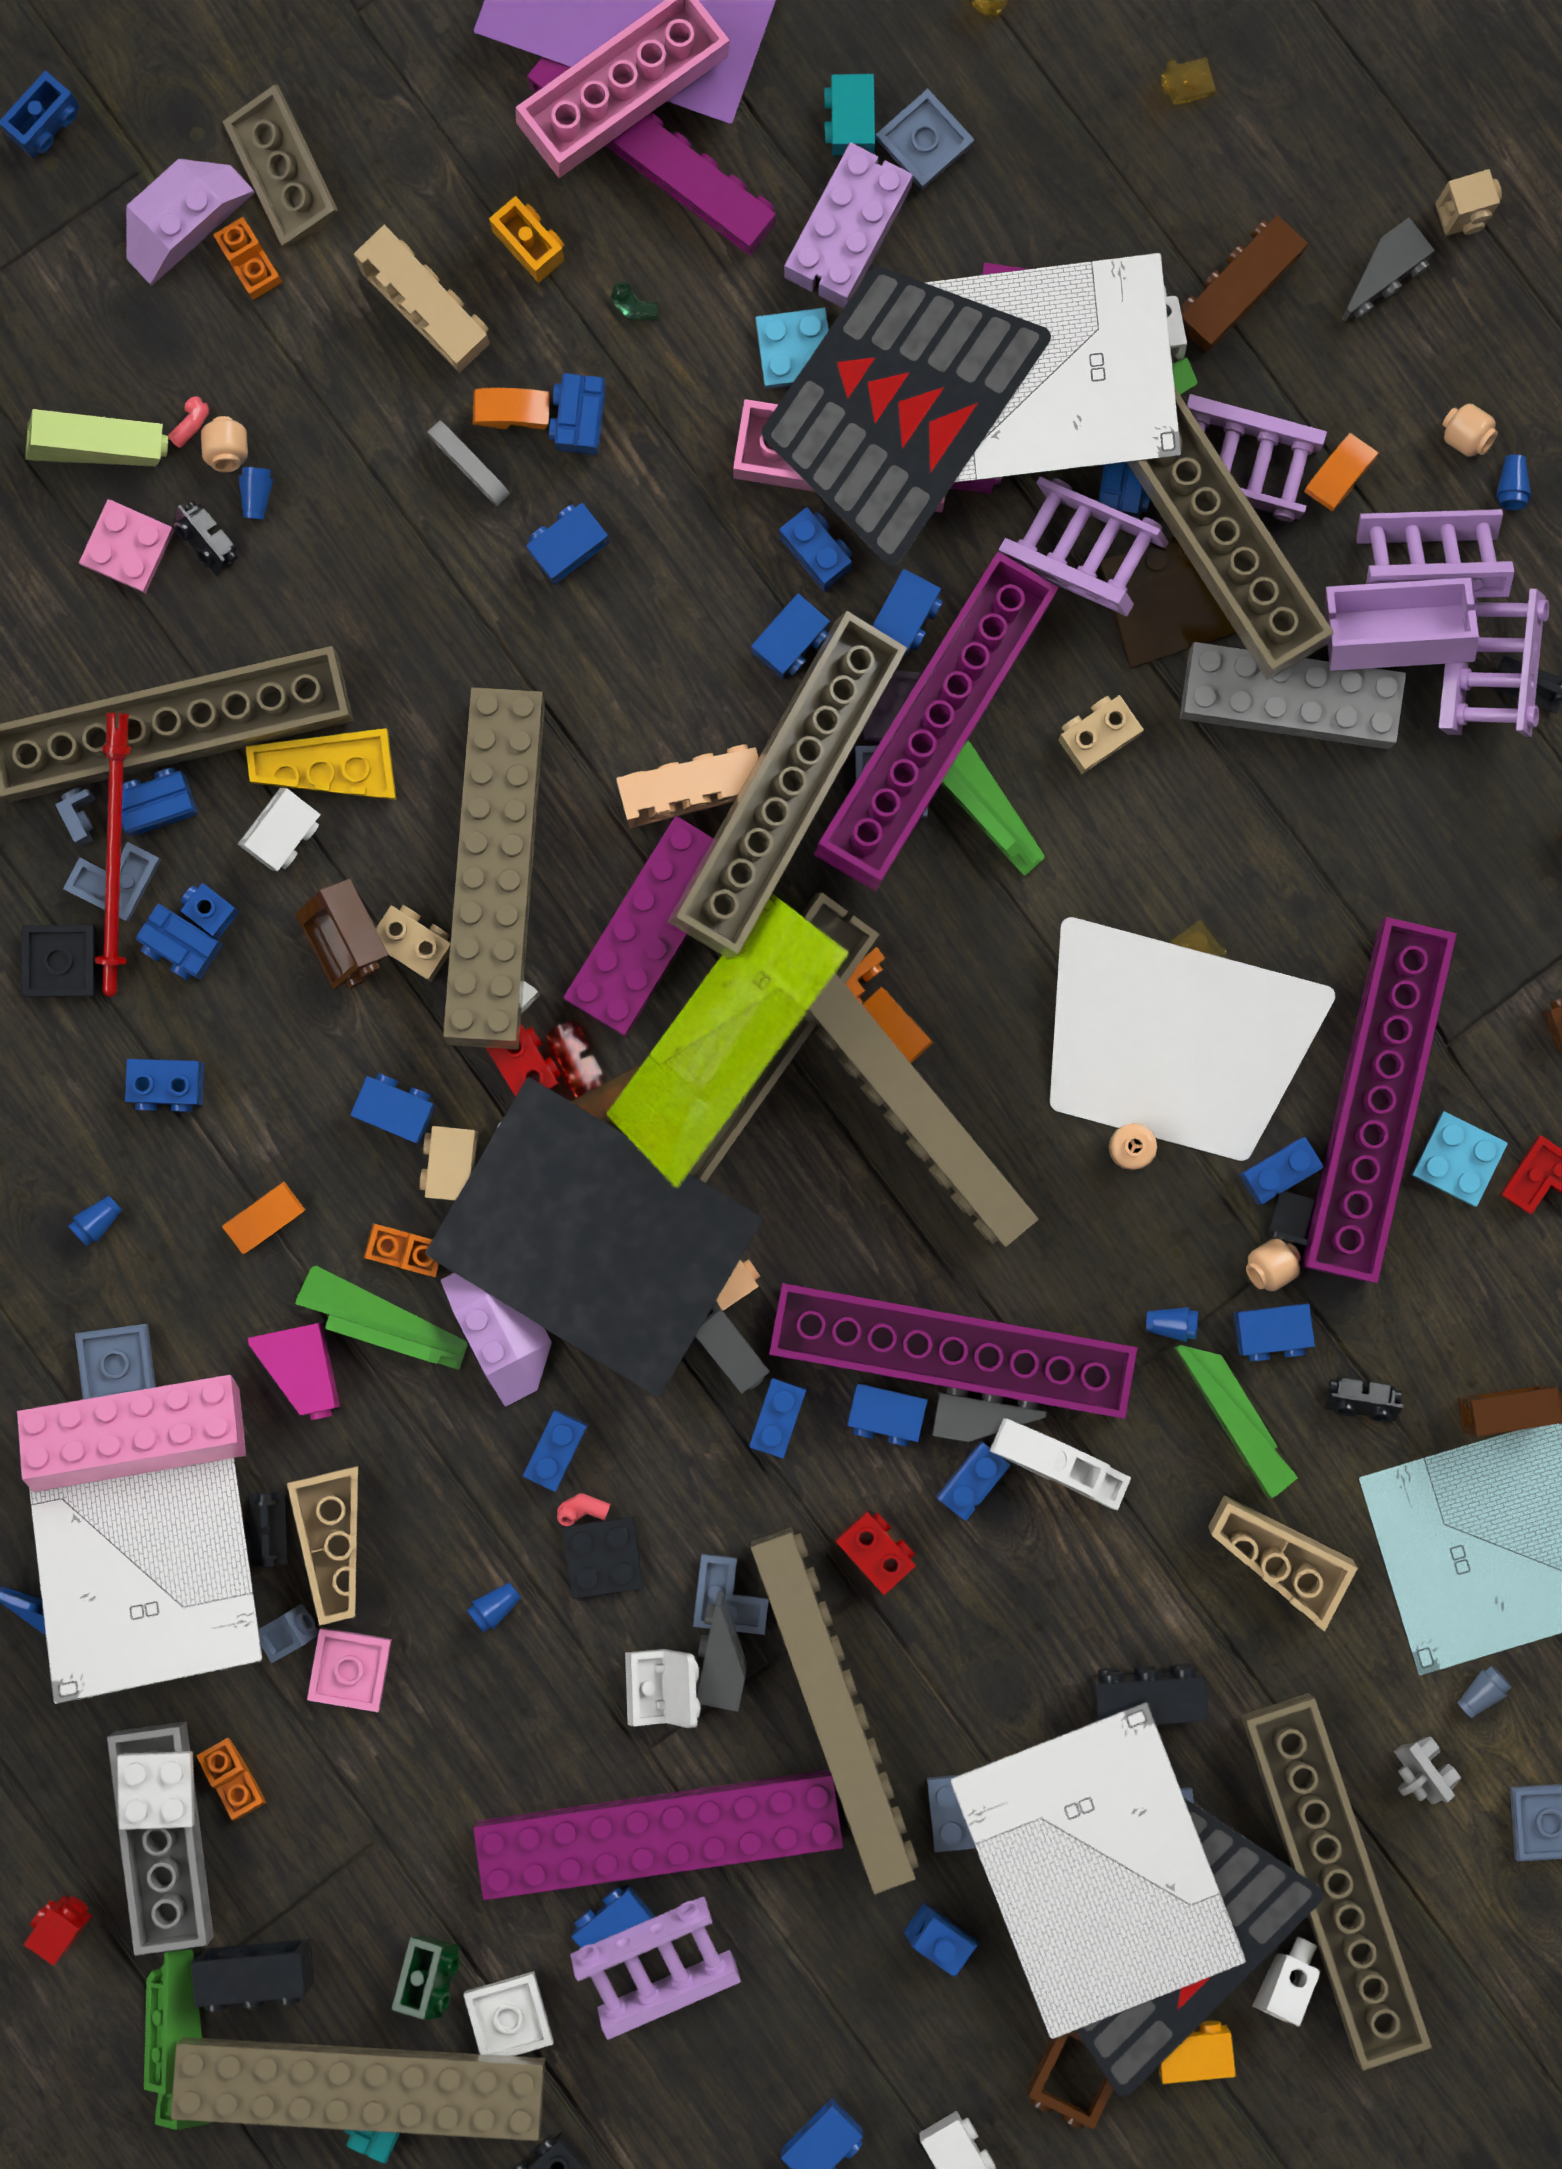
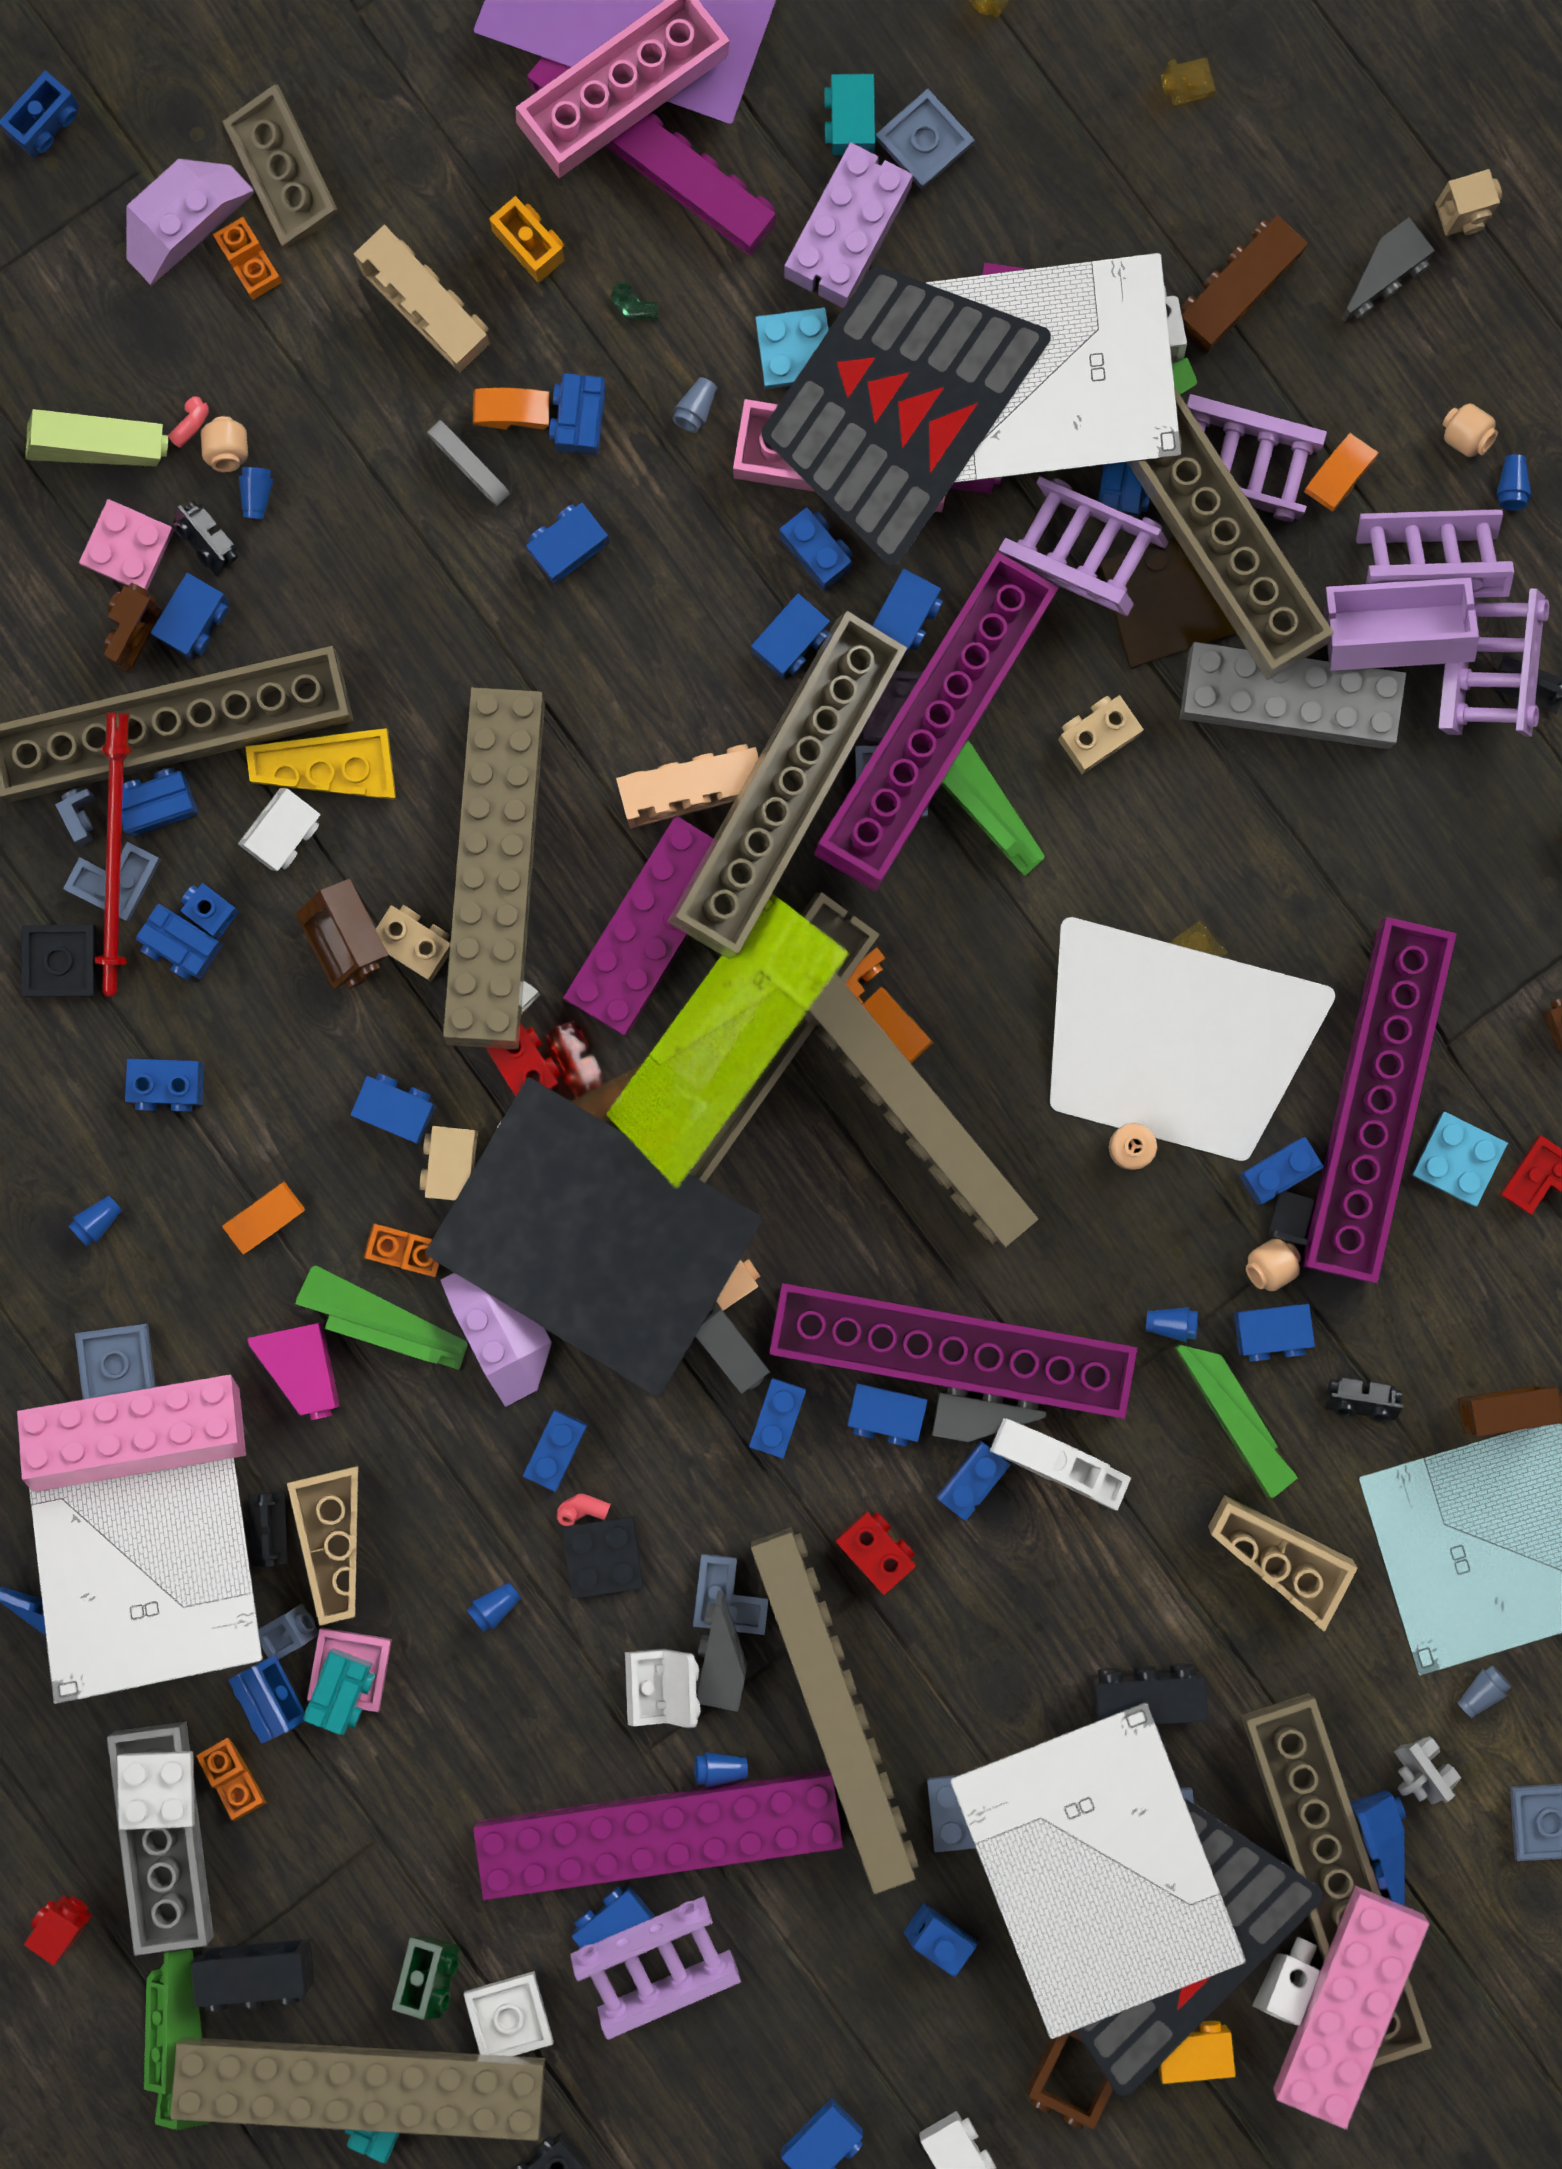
none -> reddish brown plate [103,582,162,674]
none -> blue brick [151,573,229,661]
none -> blue brick [228,1655,305,1744]
none -> teal brick [303,1648,376,1735]
none -> sand blue cone [673,377,717,433]
none -> blue cone [694,1752,748,1788]
none -> bright pink brick [1273,1886,1429,2129]
none -> blue wedge [1350,1790,1406,1906]

